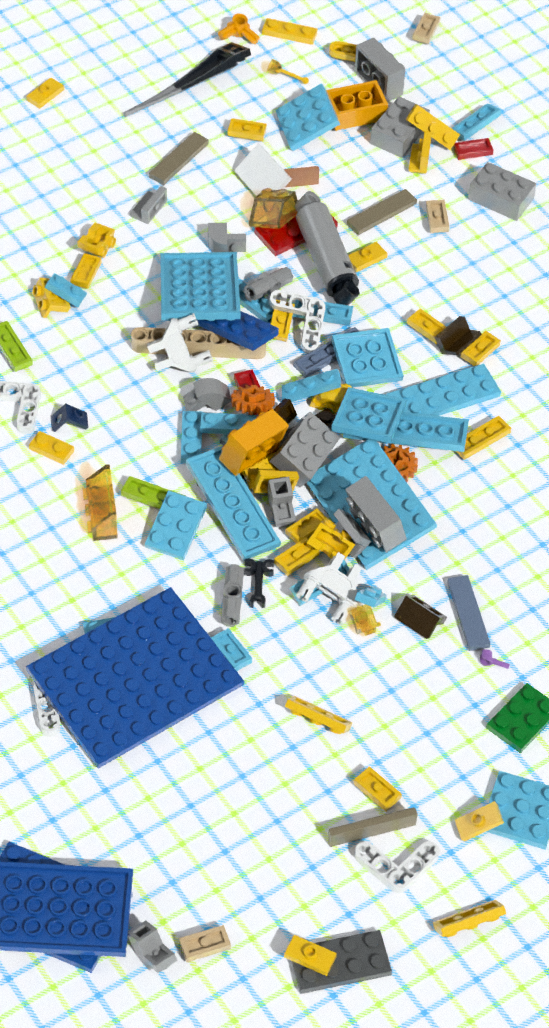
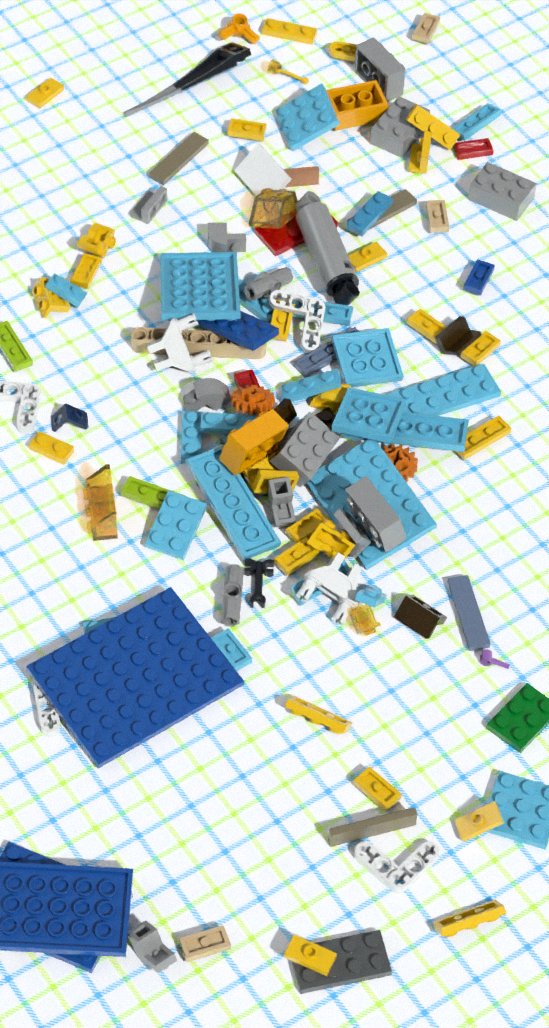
none -> dark azure plate [346,191,393,237]
none -> blue plate [463,259,495,296]

